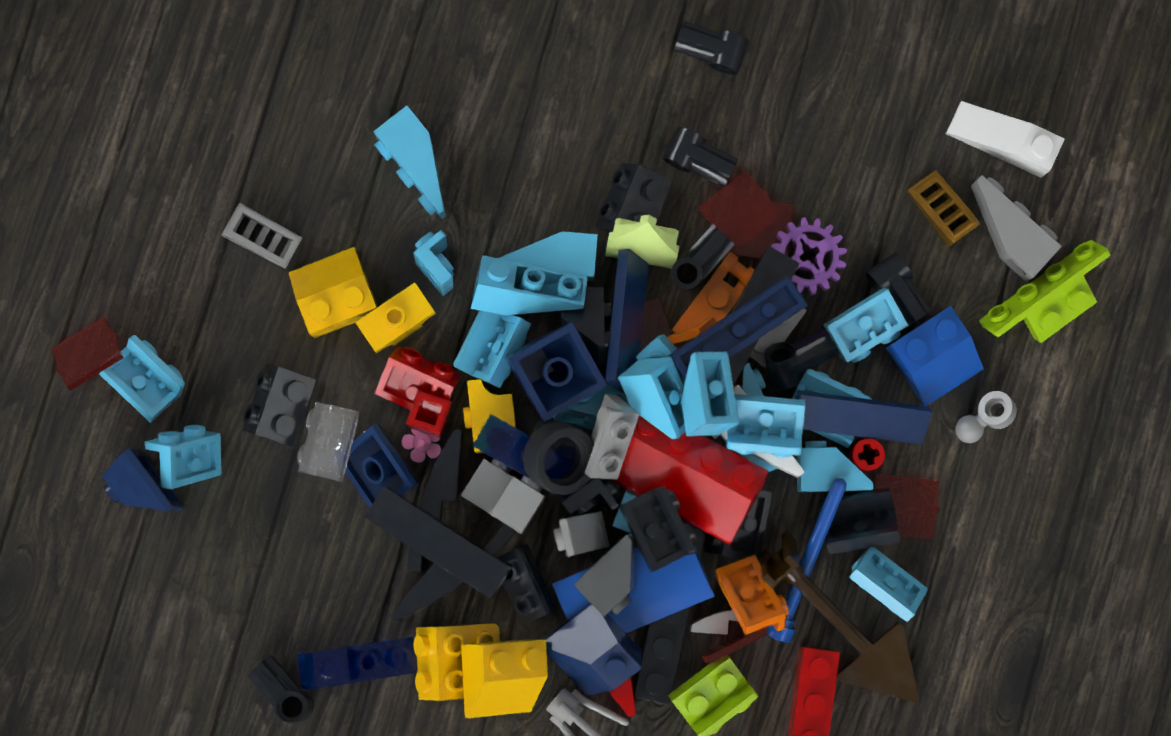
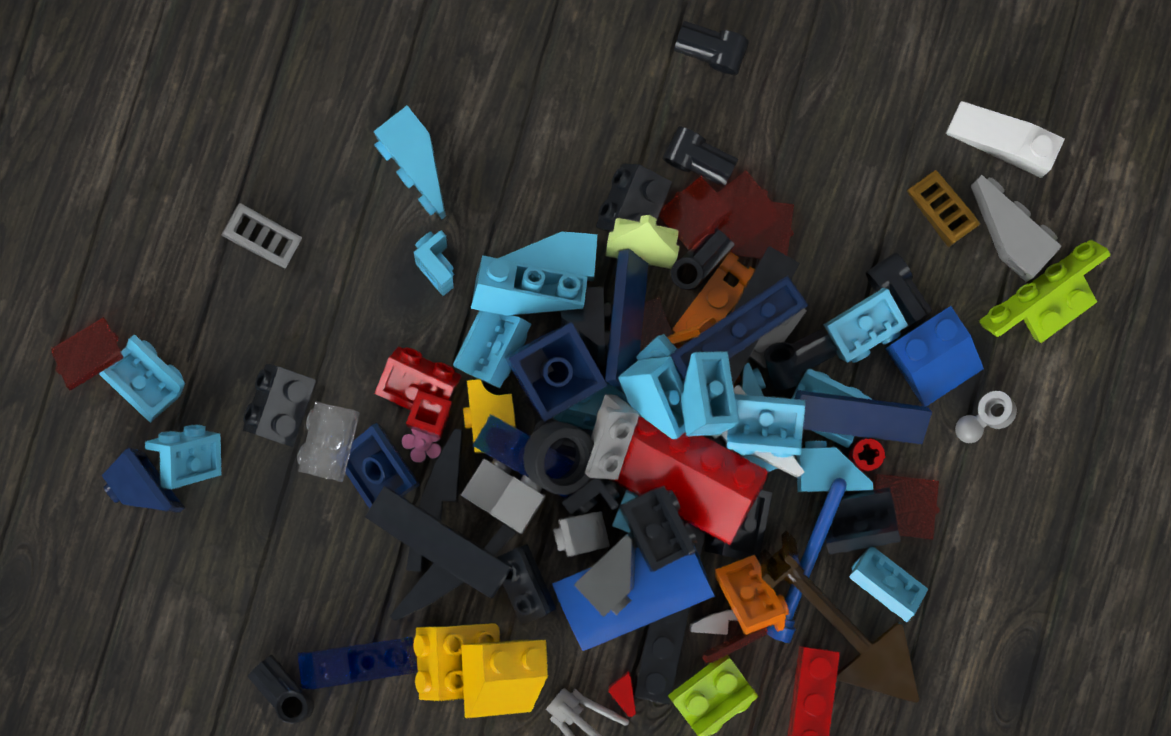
yellow slope [288,247,378,338] -> none
yellow brick [355,283,436,353] -> none
dark blue slope [543,603,642,696] -> none
medium lavender gear [771,217,847,295] -> none
none -> clear red piece [658,176,734,250]

